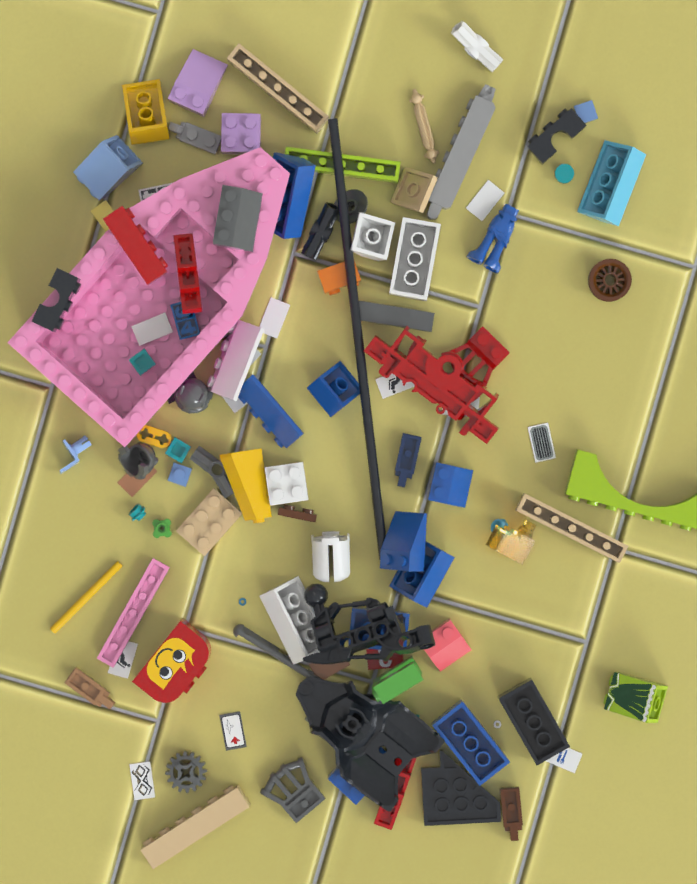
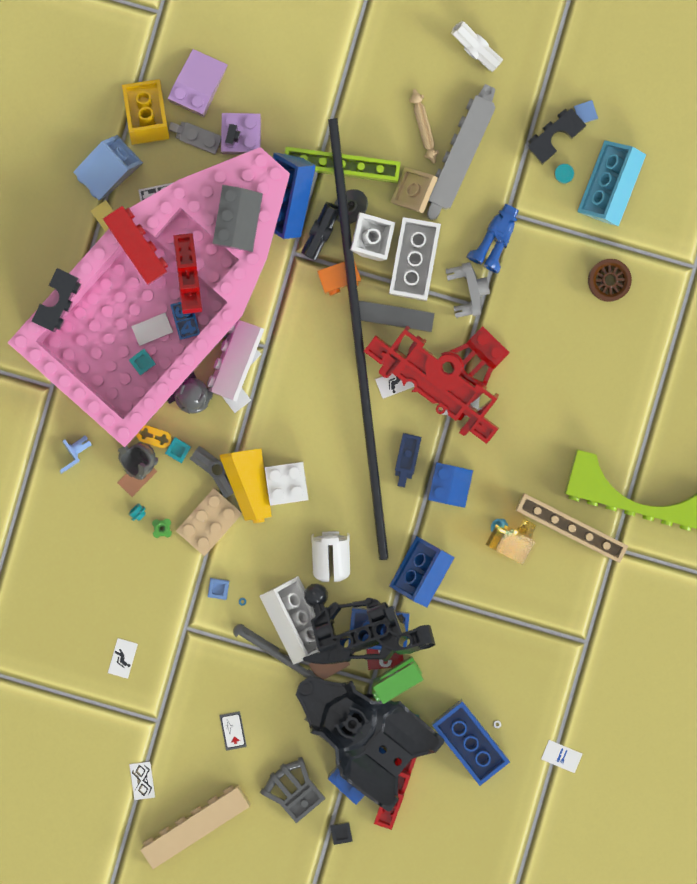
yellow piece [50,561,123,633] -> none
medium nougat hinge [64,667,116,709] -> none
bright pink plate [97,558,170,668] -> none
red brick [132,618,211,703] -> none
dark grey gear [165,751,207,793] -> none
medium blue plate [168,463,192,487] -> none
tan brick [227,44,329,134] -> none
blue slope [238,375,304,448] -> none
white sticker [259,297,290,338] -> none
reddish brown plate [278,504,317,522] -> none
blue slope [307,361,360,417] -> none
blue slope [380,511,427,572] -> none
black wing [421,750,501,826] -> none
coral slope [424,618,471,672] -> none
white sticker [466,180,504,221] -> none
black brick [497,677,570,765] -> none
reddish brown hinge [500,786,523,841] -> none
sticker [528,423,556,463] -> none
slope [603,672,668,723] -> none
none -> medium blue tile [208,578,229,600]
none -> black plate [225,124,241,147]
none -> black plate [330,822,353,845]
none -> light grey connector [446,262,490,318]

